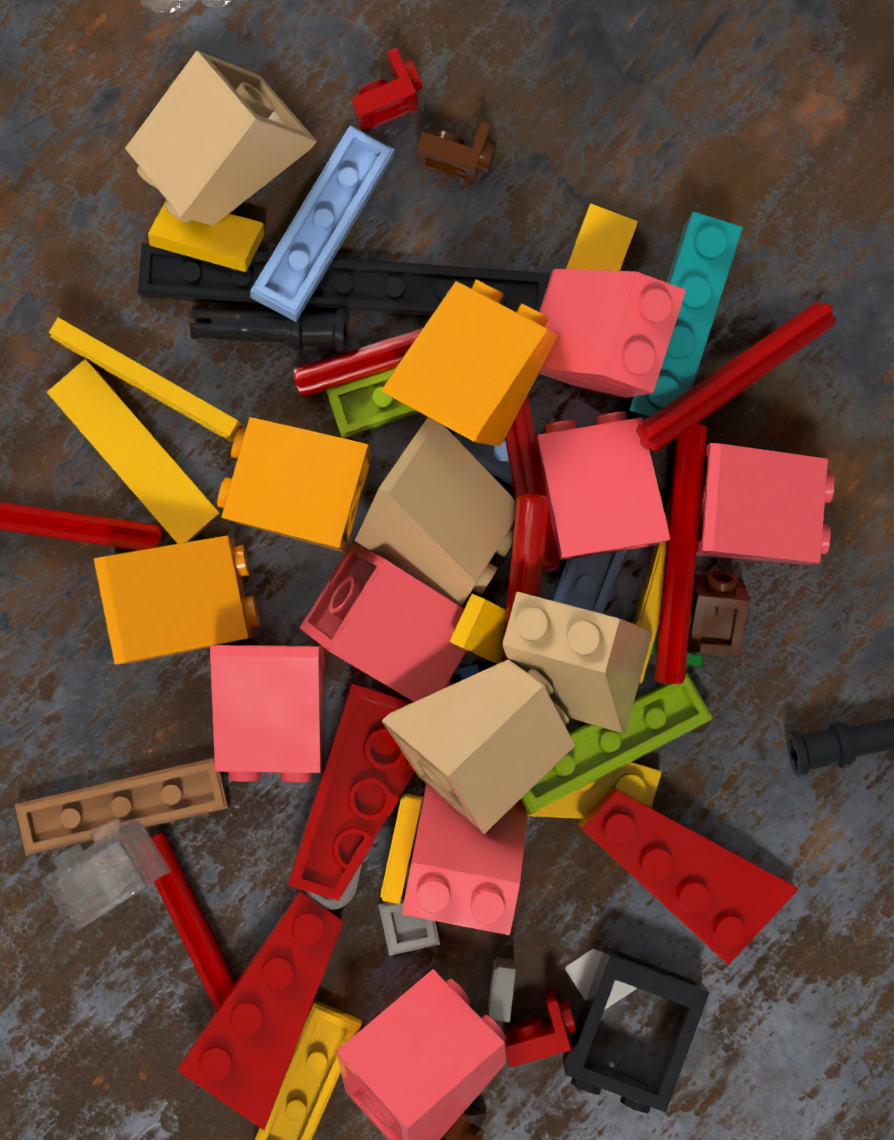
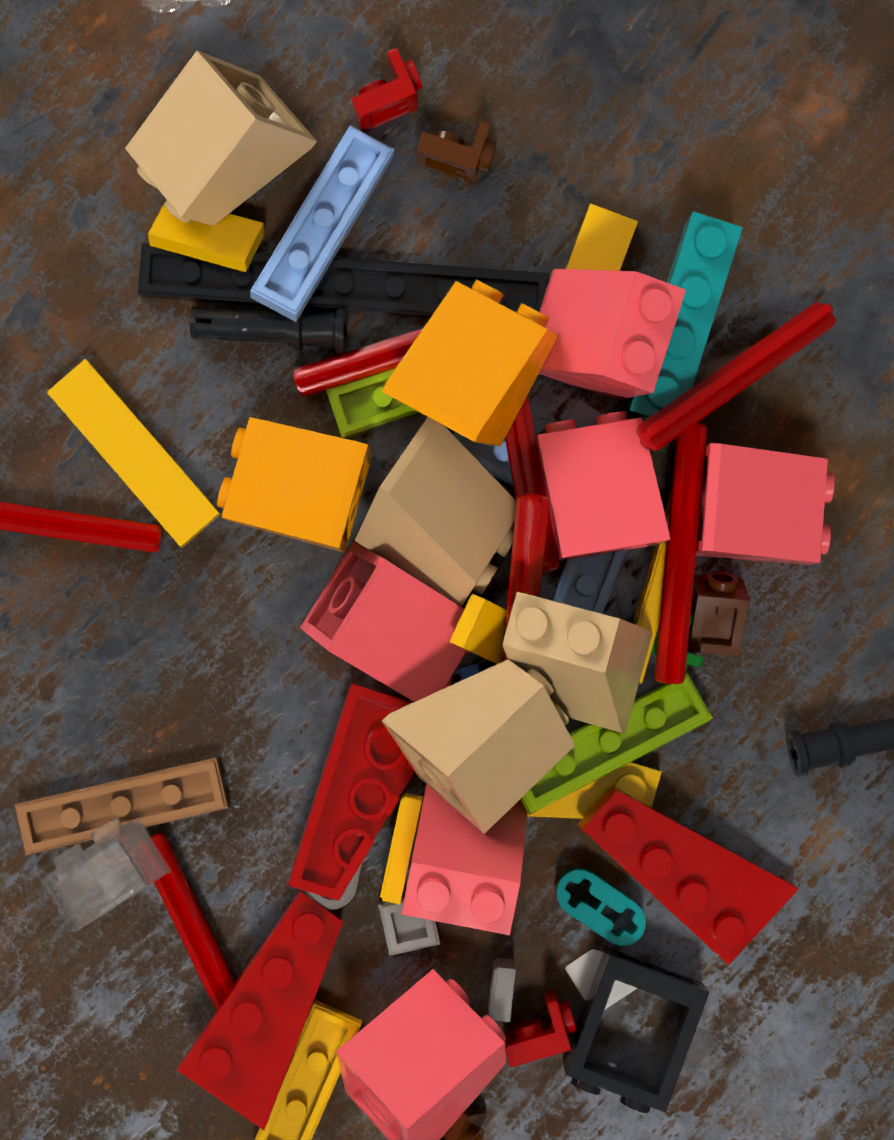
yellow tile [49,317,244,443] -> none
light orange slope [94,535,260,665] -> none
coral slope [210,645,326,782] -> none
none -> teal beam [555,867,646,946]

